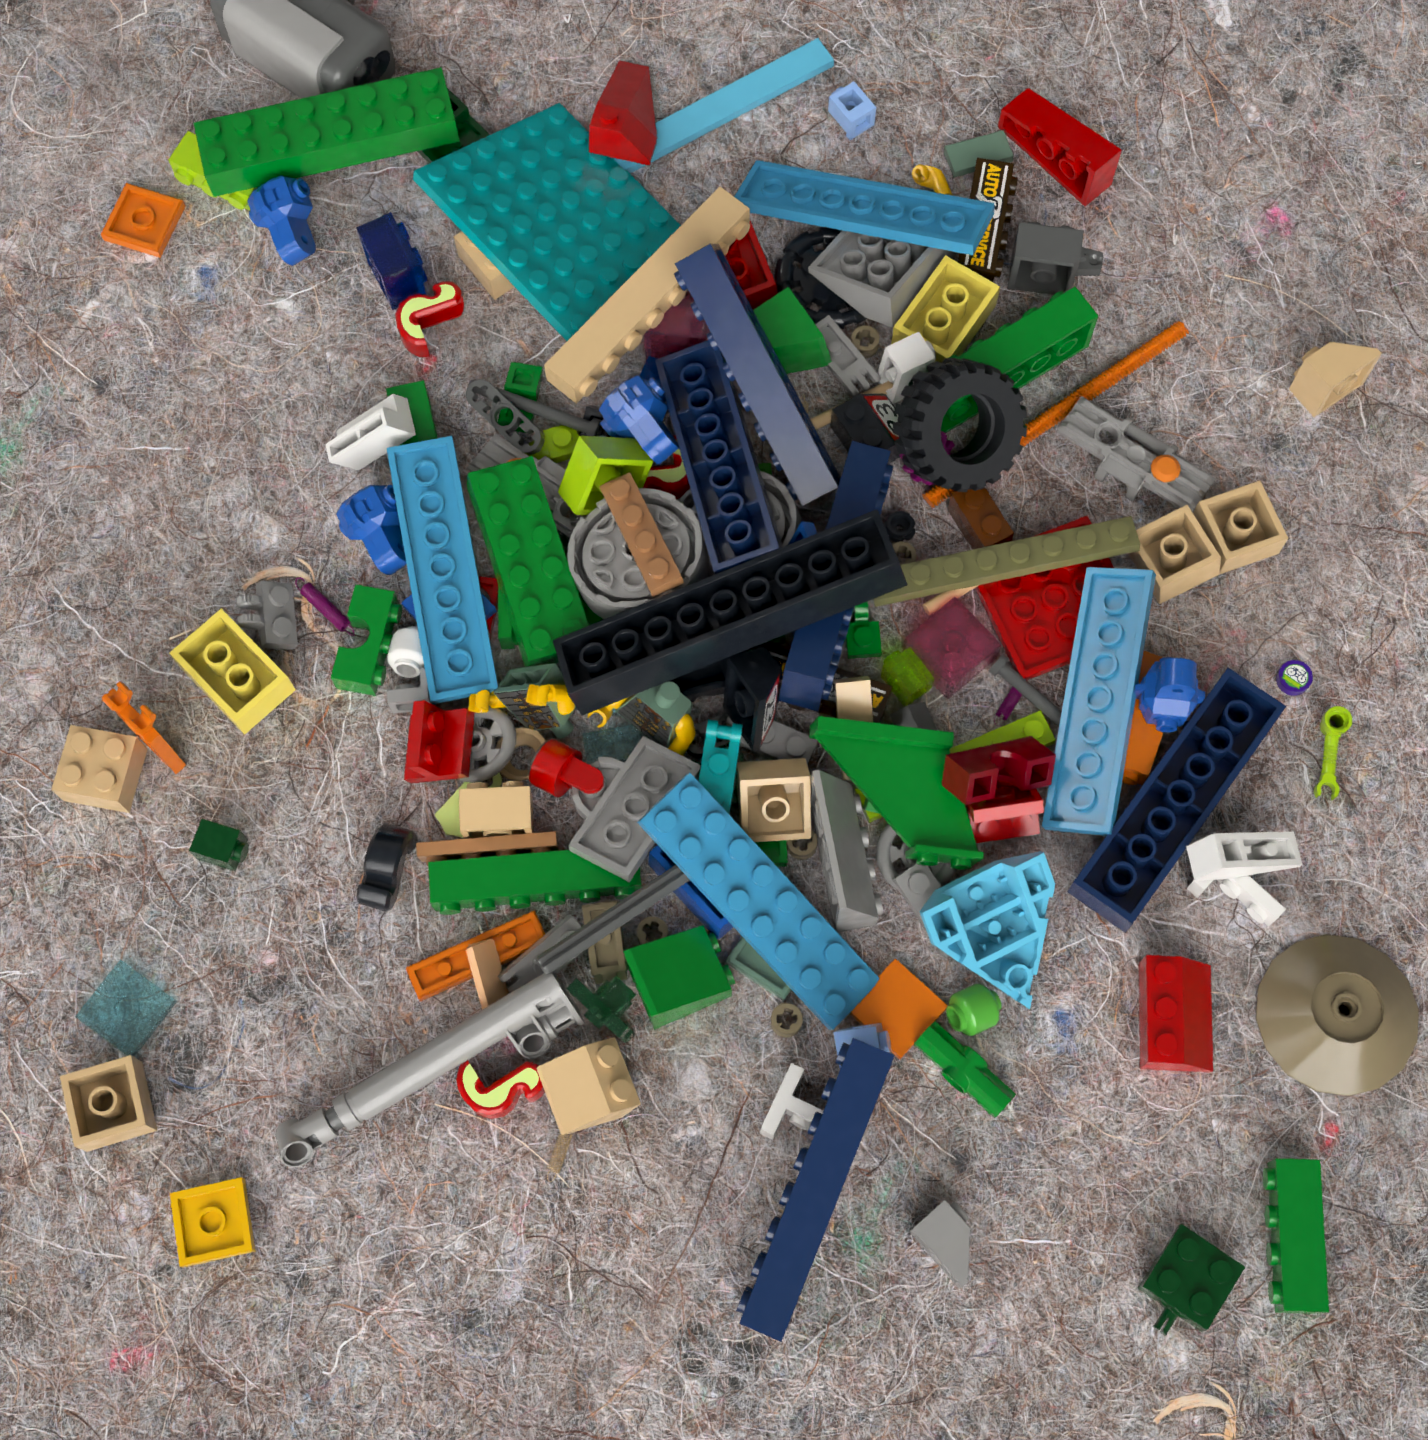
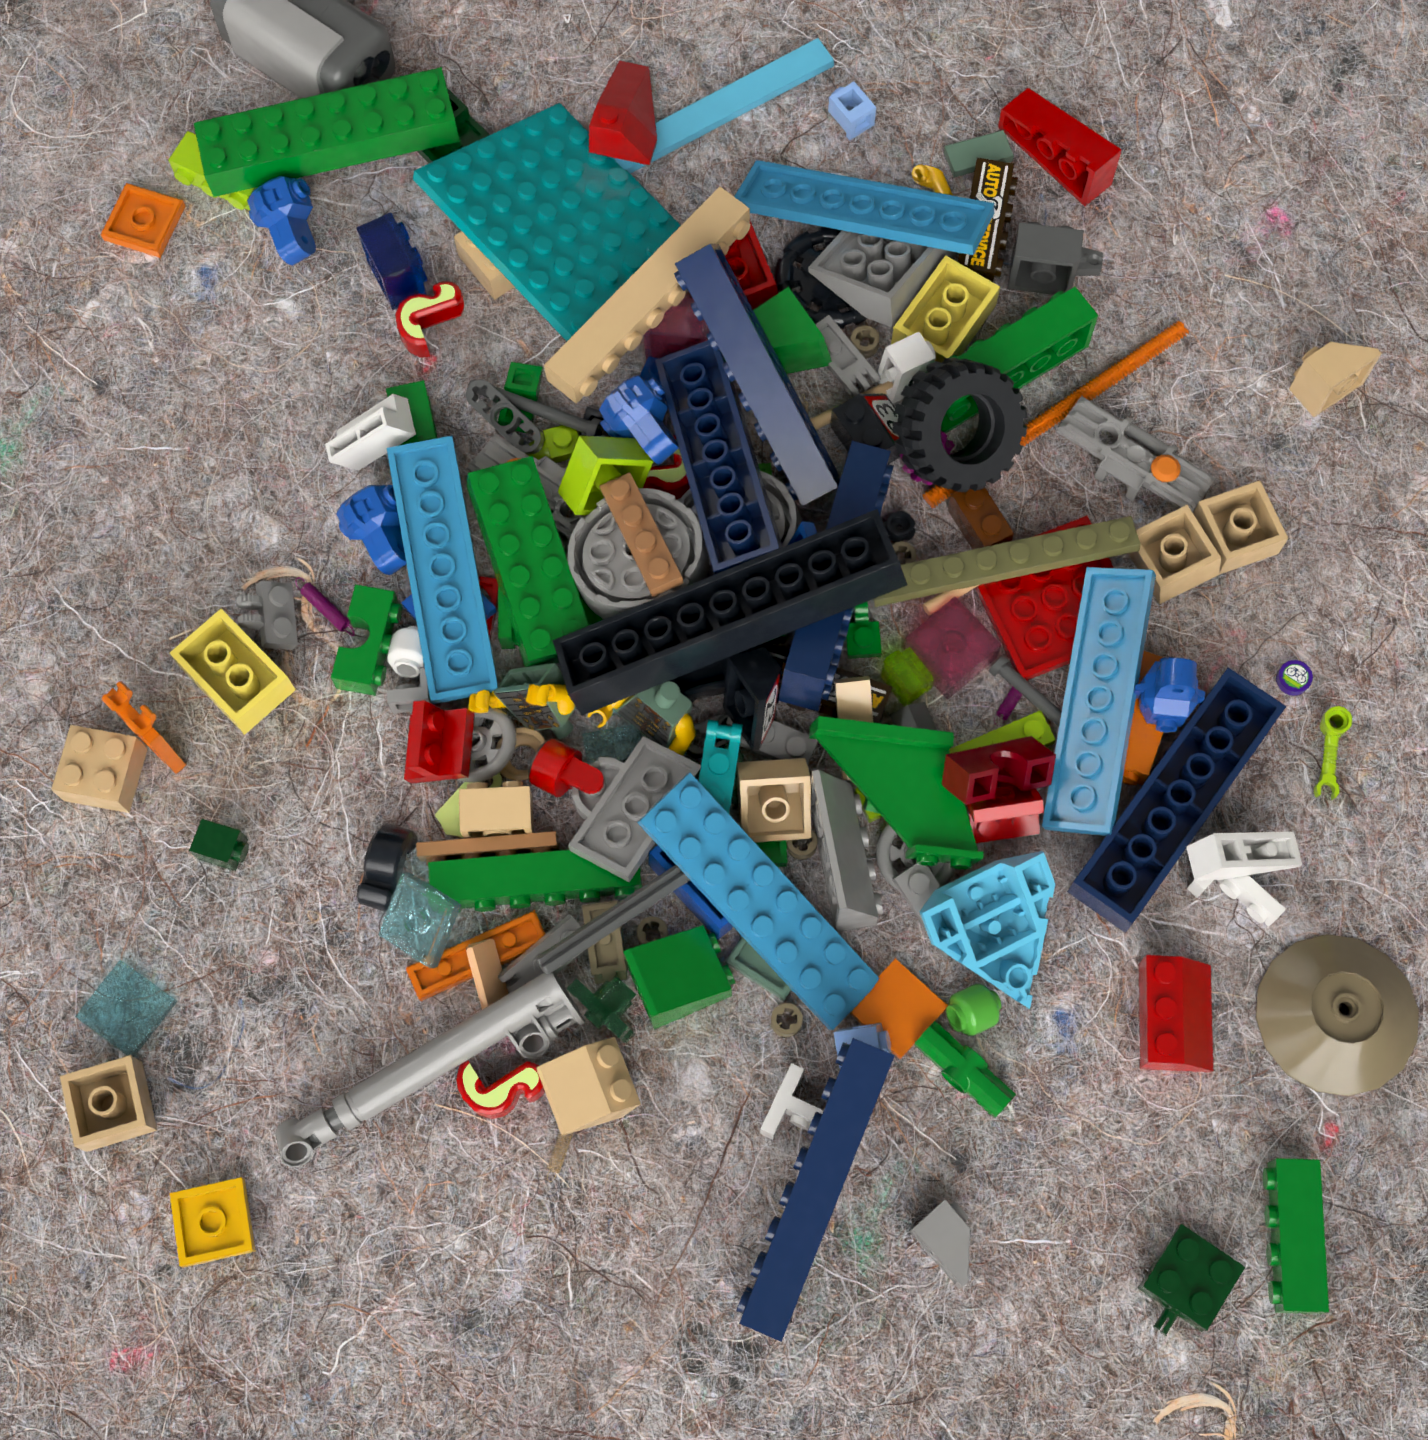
none -> clear light blue tile [378,872,461,968]

